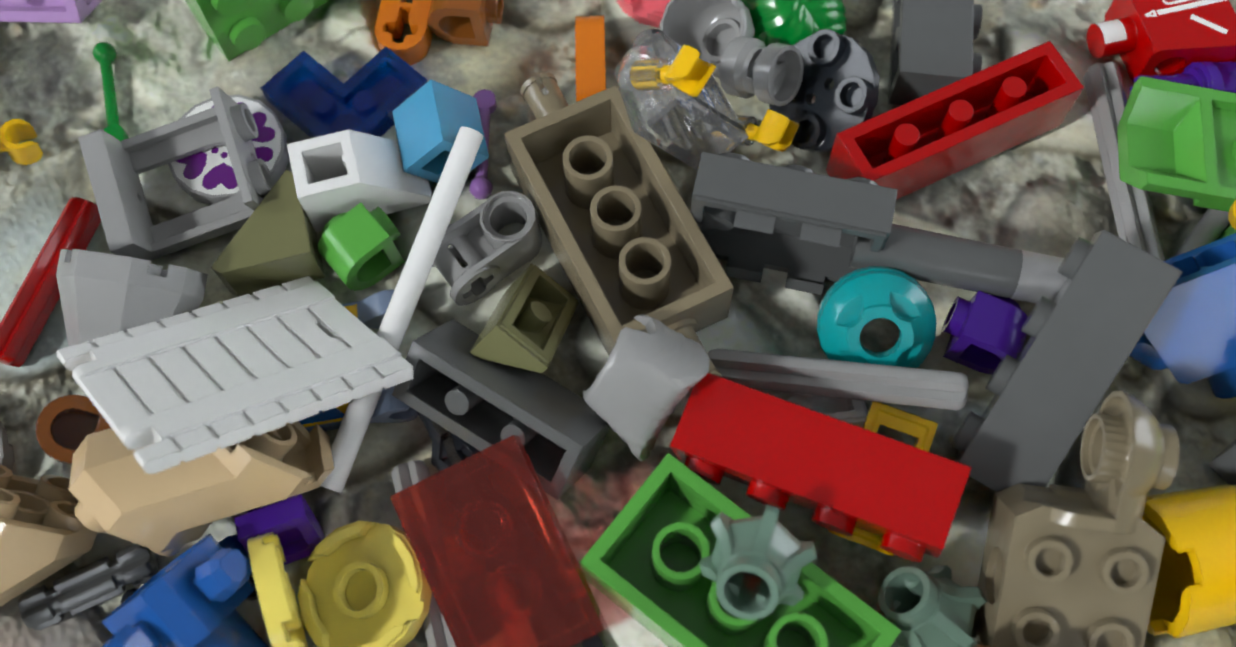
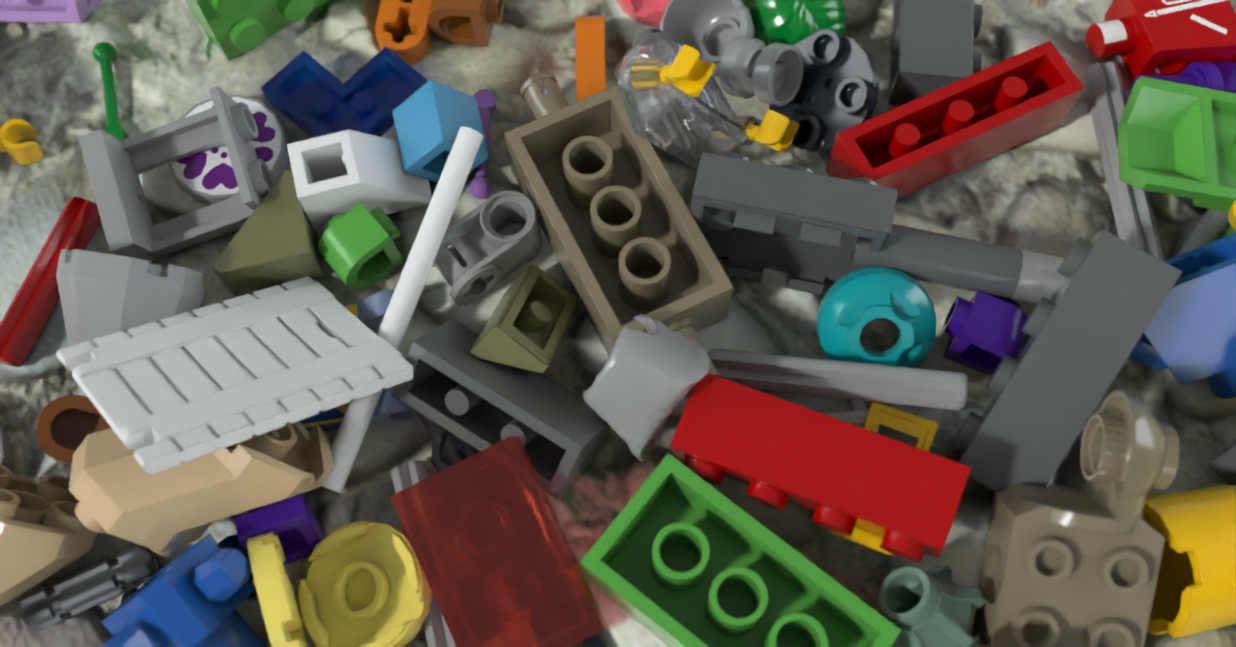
sand green rock [699,505,817,620] -> none

